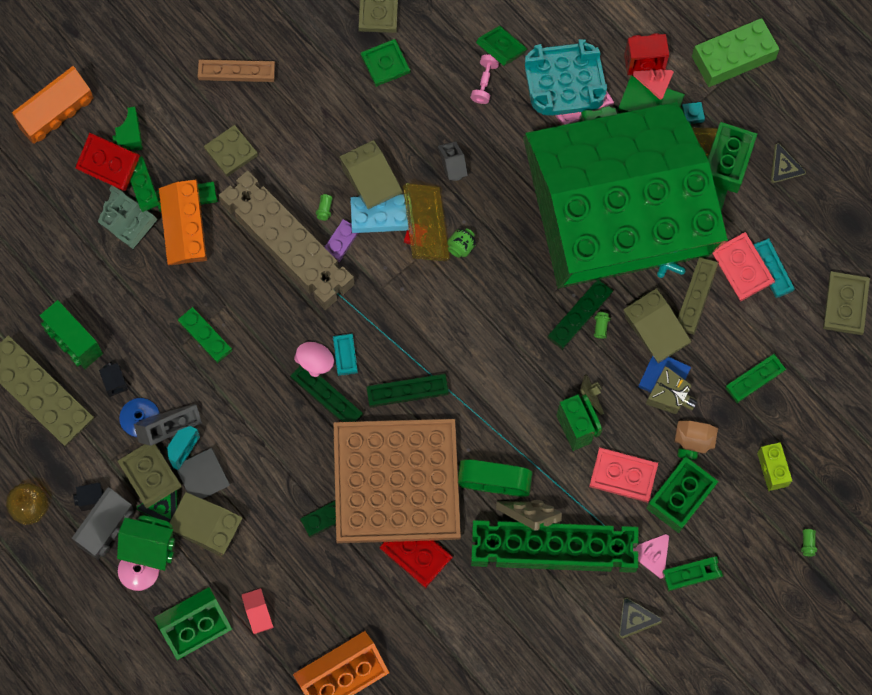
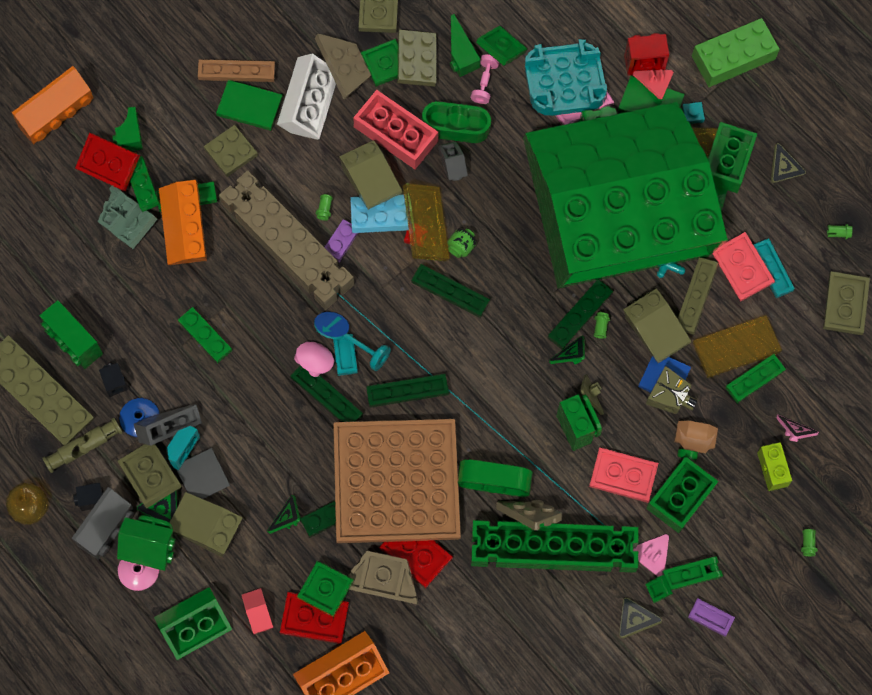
none -> olive piece [42,418,123,473]
none -> green tile [216,80,283,131]
none -> piece [267,495,300,534]
none -> white slope [277,54,336,139]
none -> red tile [280,592,349,644]
none -> green tile [297,561,354,617]
none -> piece [314,312,391,371]
none -> dark tan wing [315,34,371,99]
none -> dark tan wing [348,551,418,605]
none -> coral brick [353,90,438,169]
none -> olive plate [397,30,436,87]
none -> dark green plate [411,264,490,318]
none -> green plant [422,102,491,143]
none -> green slope [450,14,480,77]
none -> piece [549,336,585,365]
none -> green tile [645,575,673,603]
none -> medium lavender tile [688,598,735,637]
none -> clear yellow tile [693,315,782,378]
none -> piece [776,415,819,442]
none -> bright green pin [827,224,852,240]

